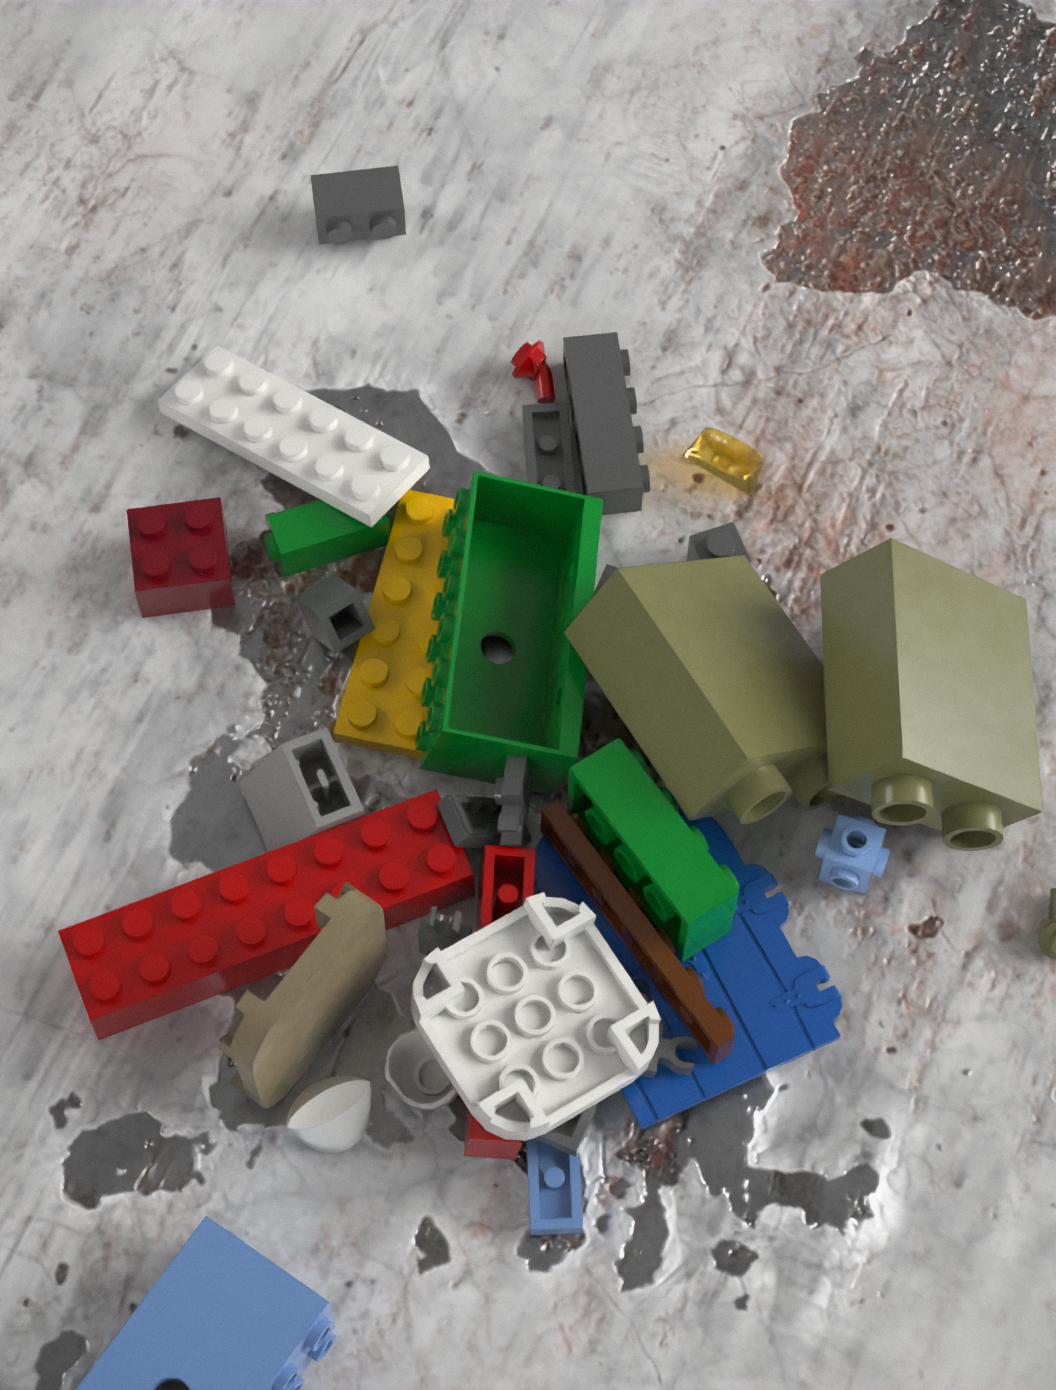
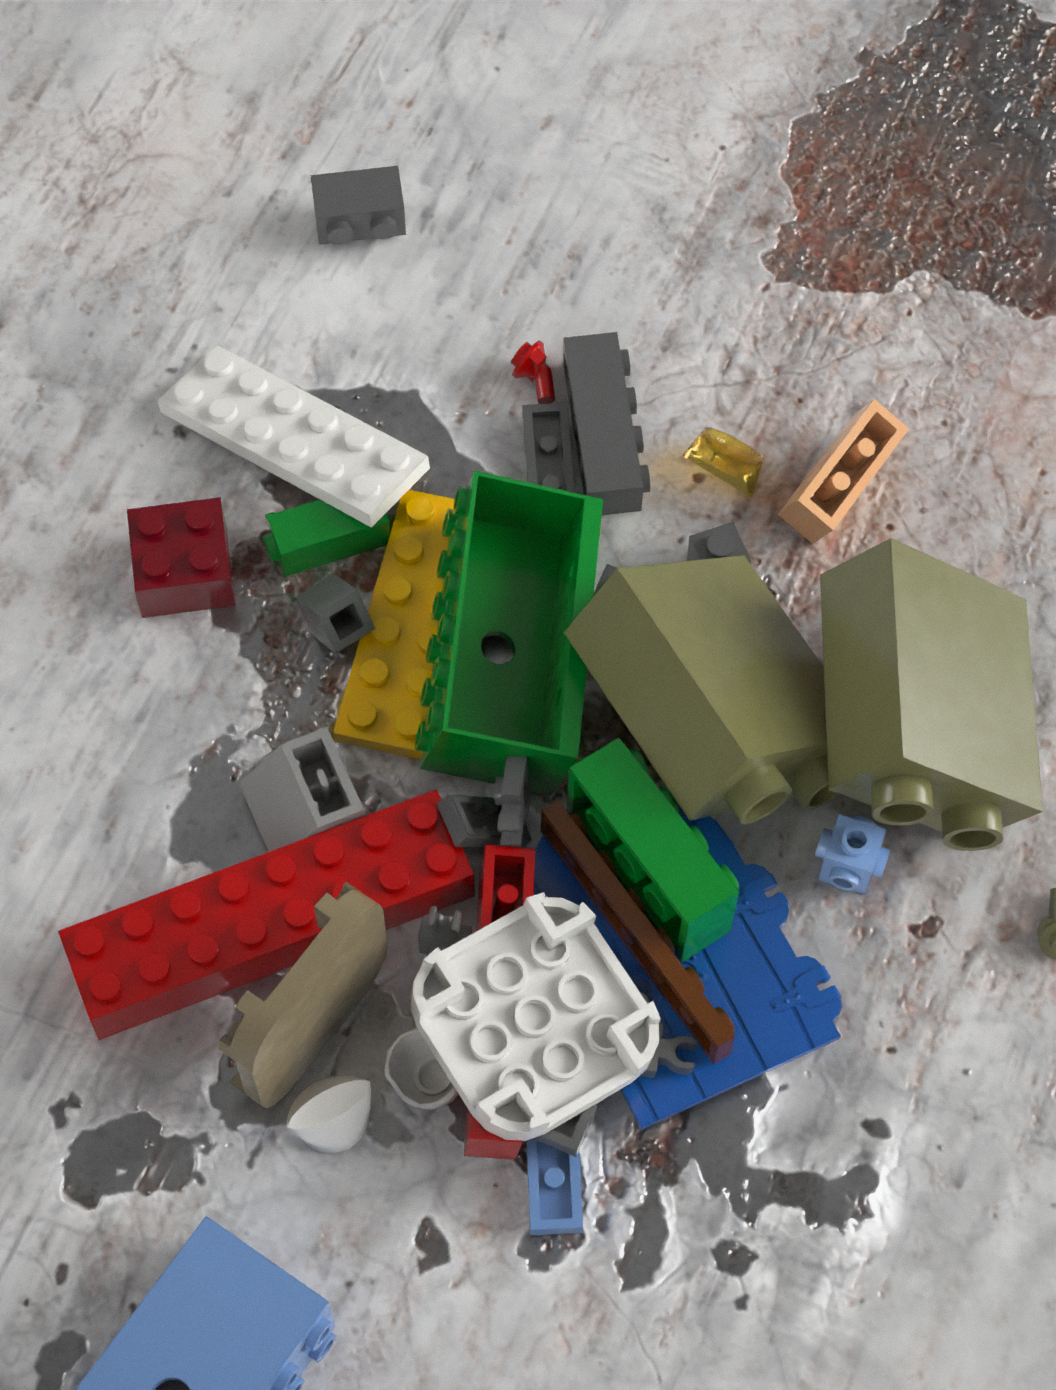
none -> light nougat brick [777,399,909,544]

